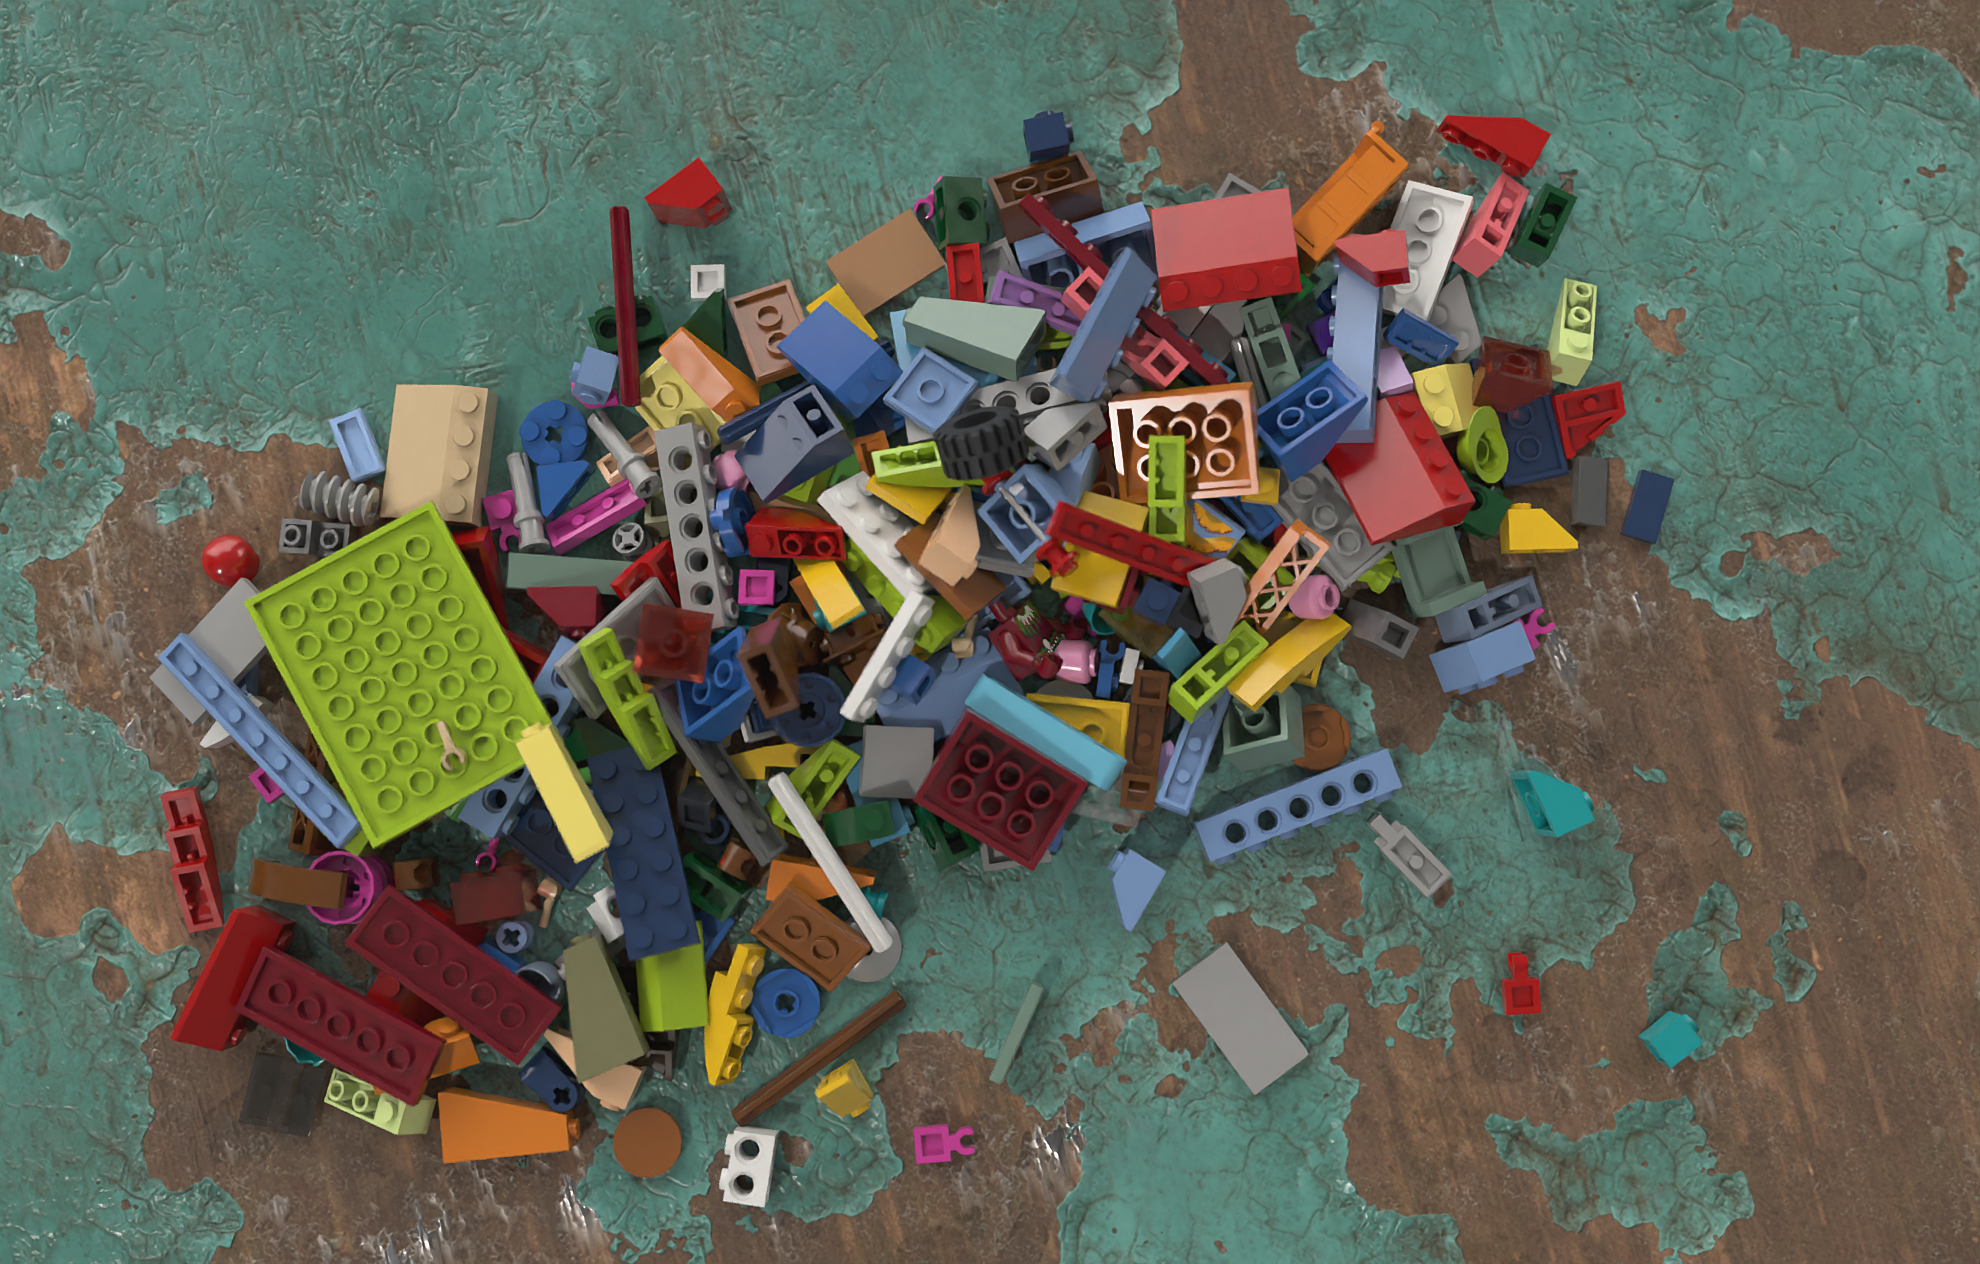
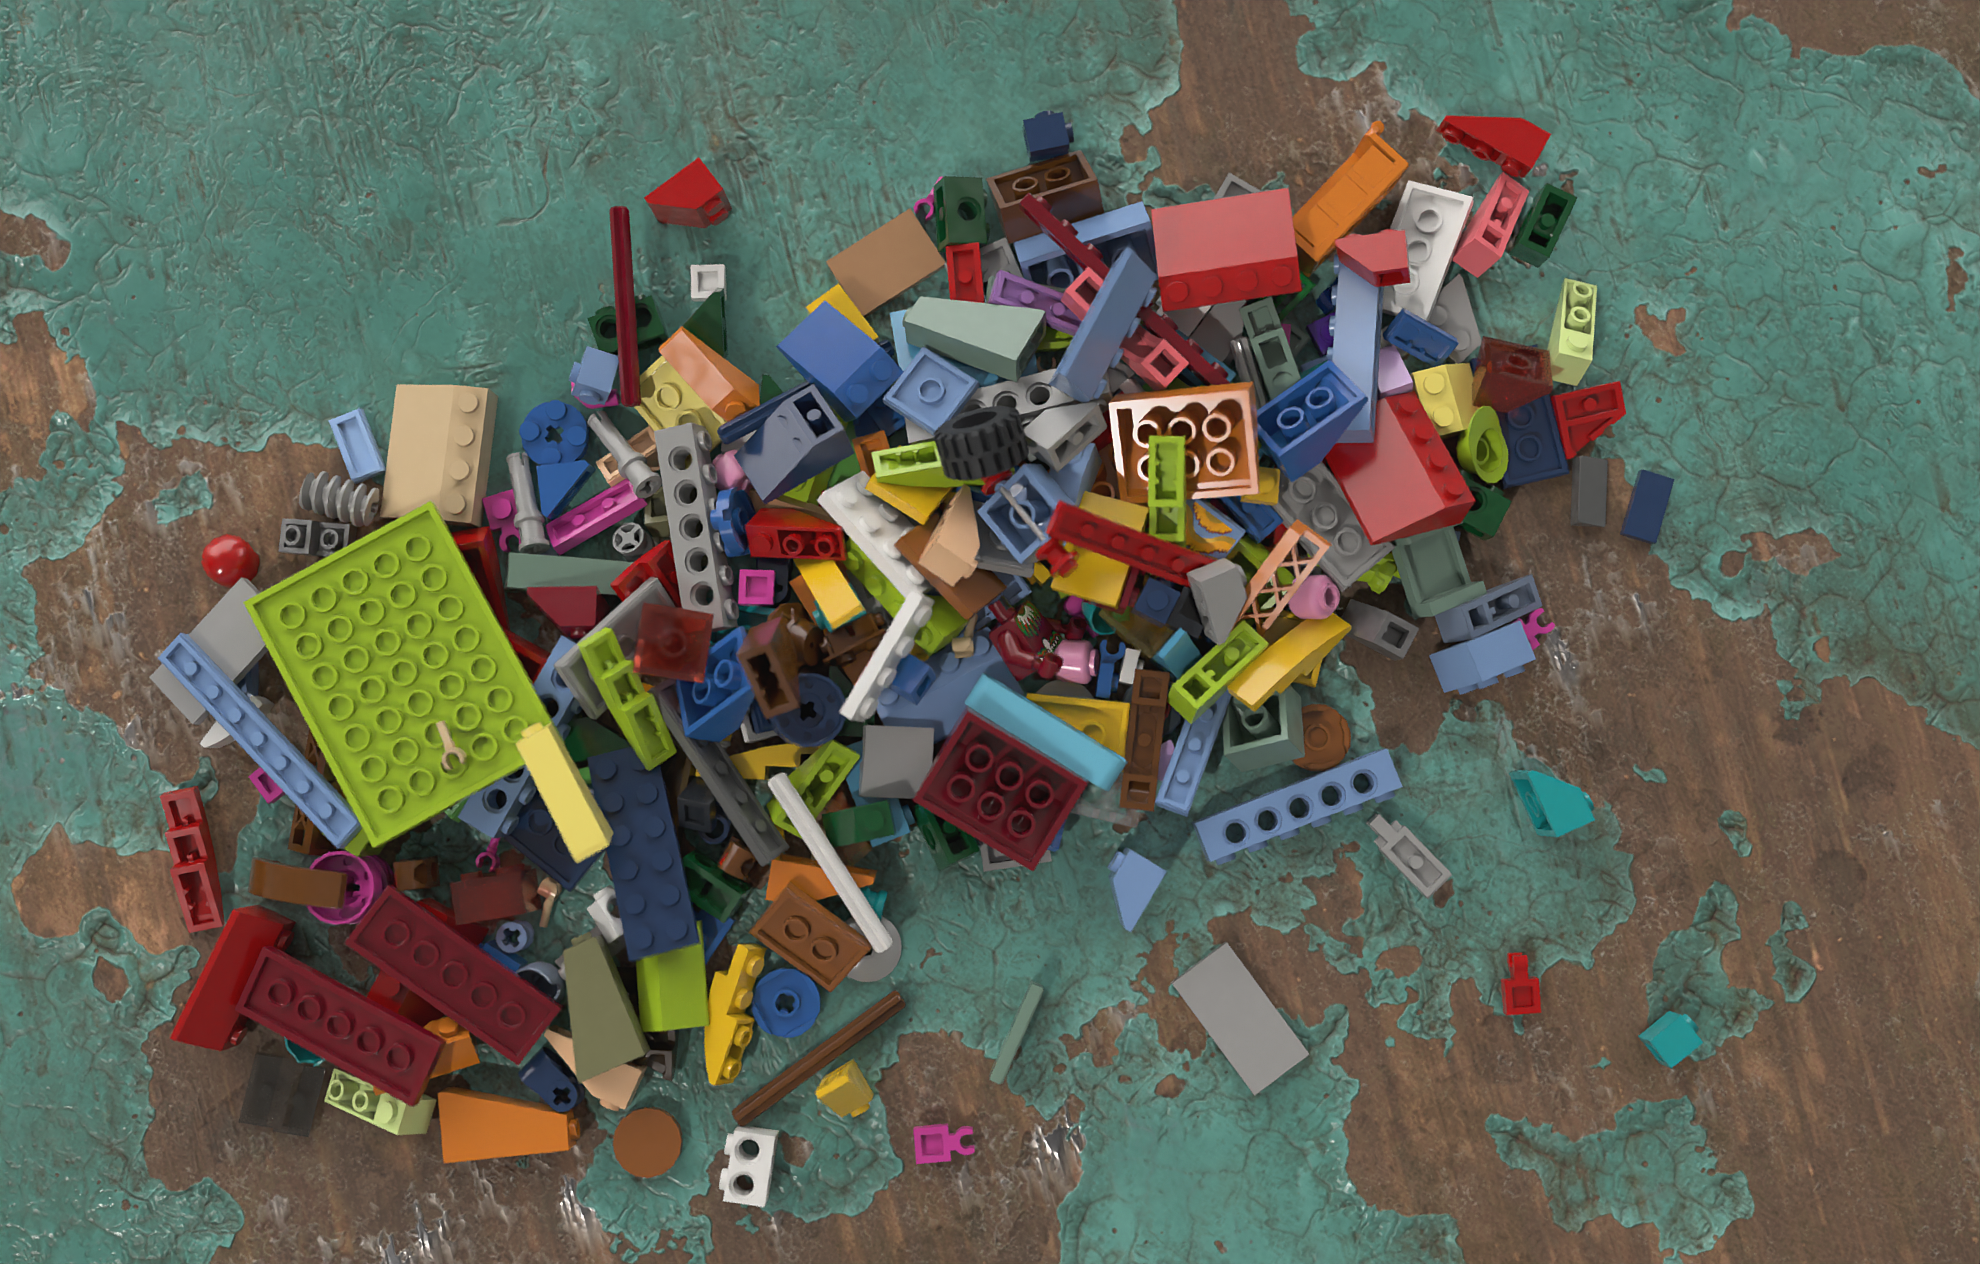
tile [726,278,805,386] -> none
yellow slope [1500,503,1578,554] -> none

